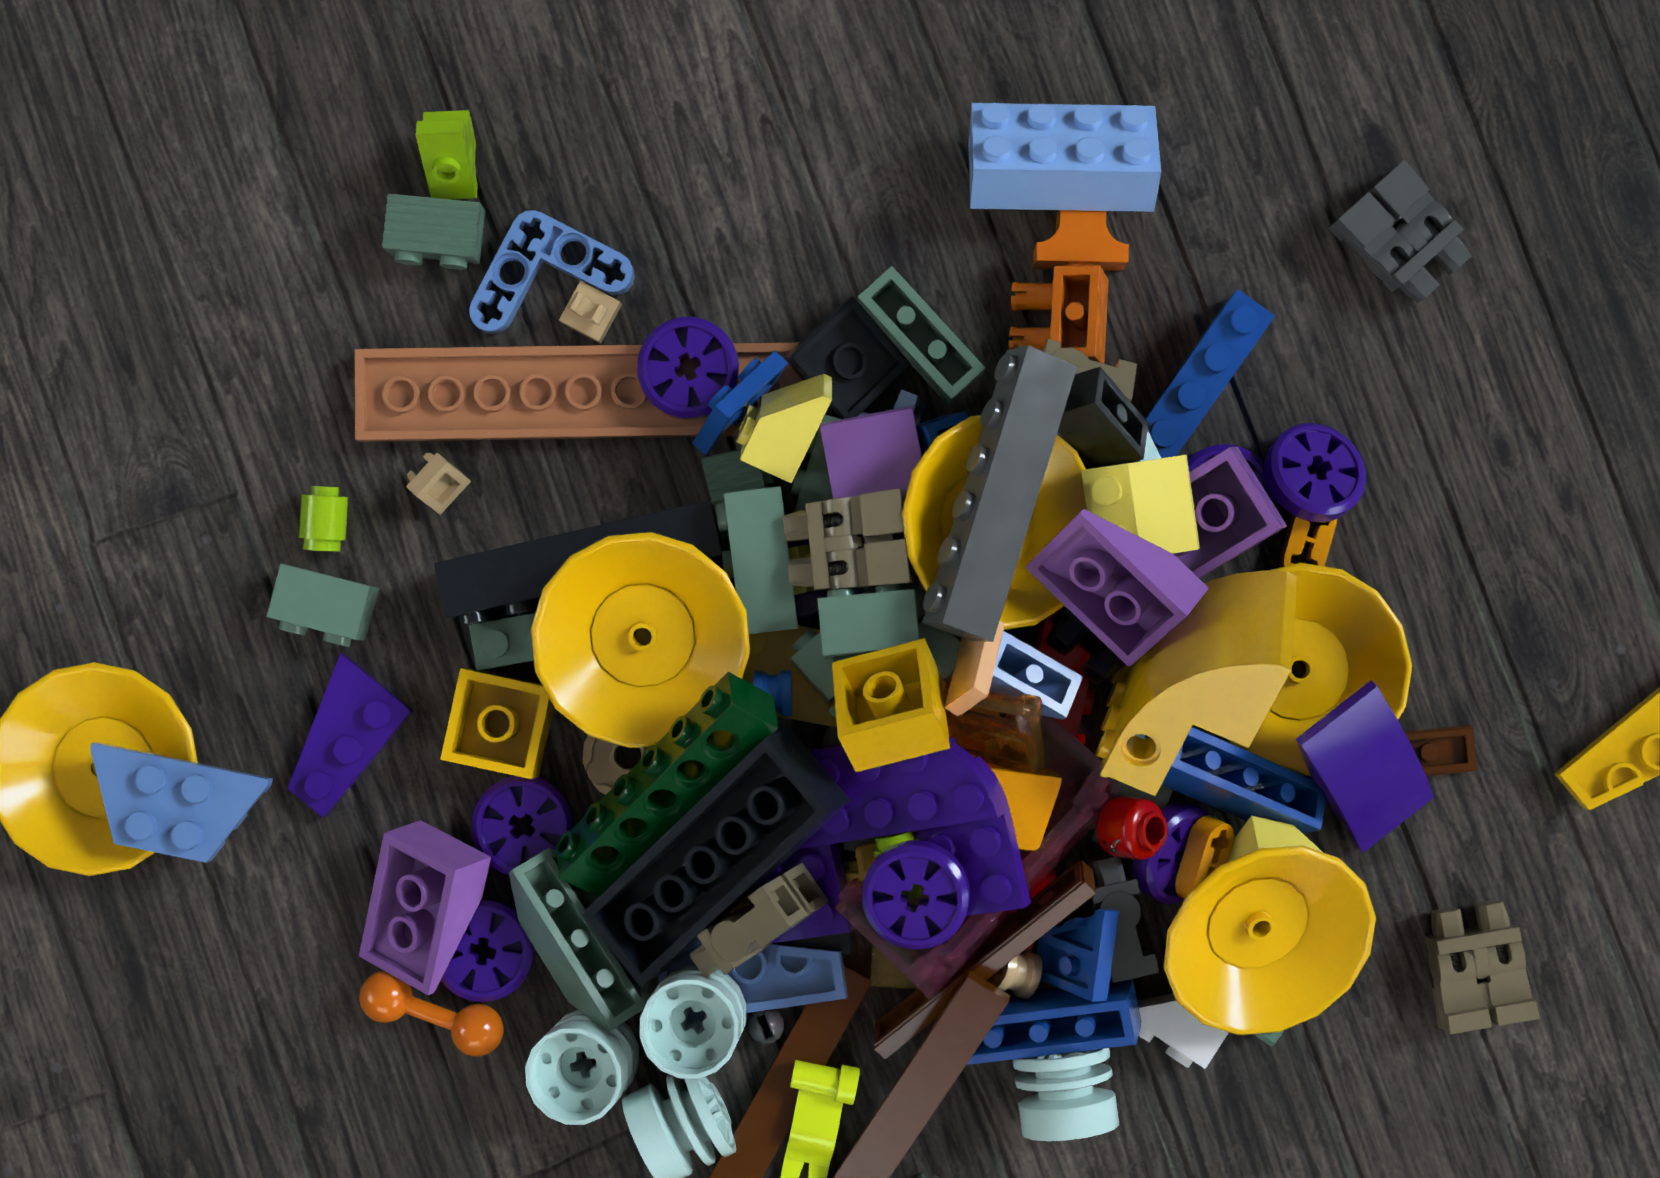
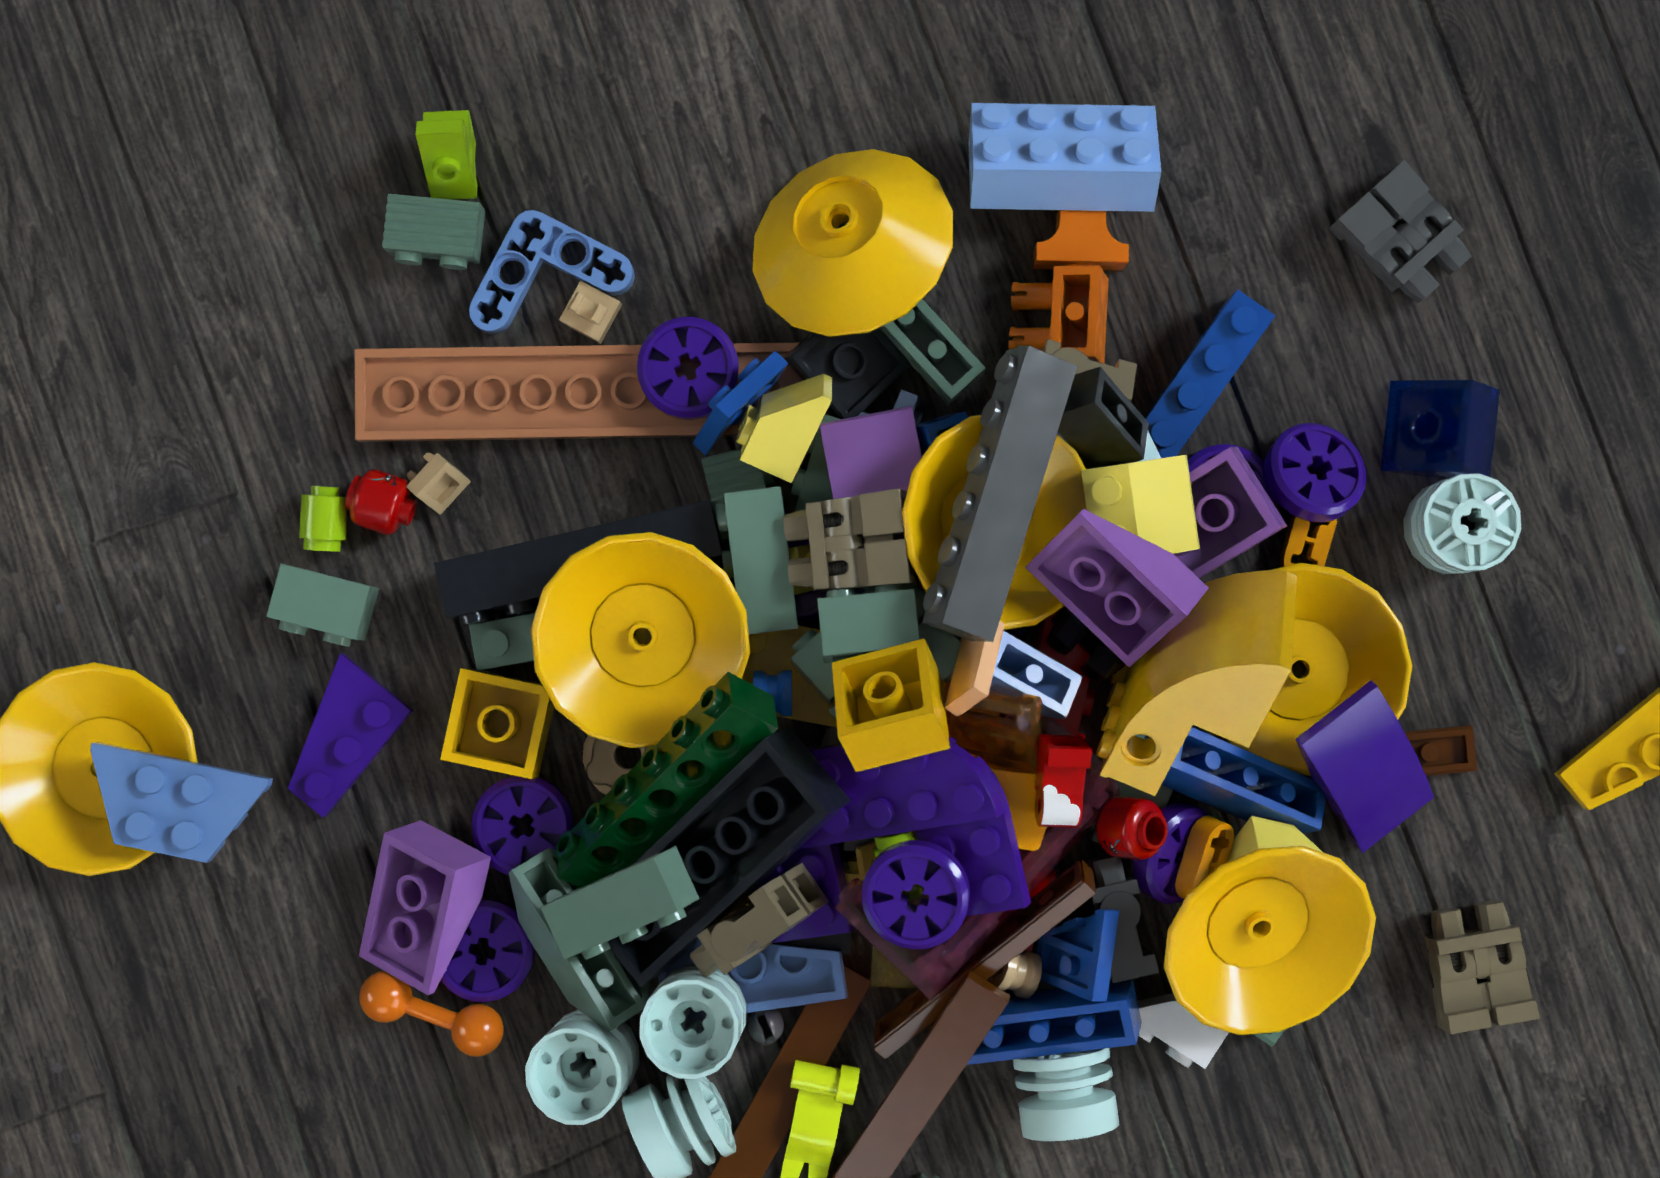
none -> red head [345,469,418,535]
none -> sand green brick [540,846,700,960]
none -> yellow dish [753,149,953,337]
none -> red leg [1034,734,1092,828]
none -> clear blue slope [1381,380,1500,479]
none -> light aqua wheel [1403,474,1521,574]

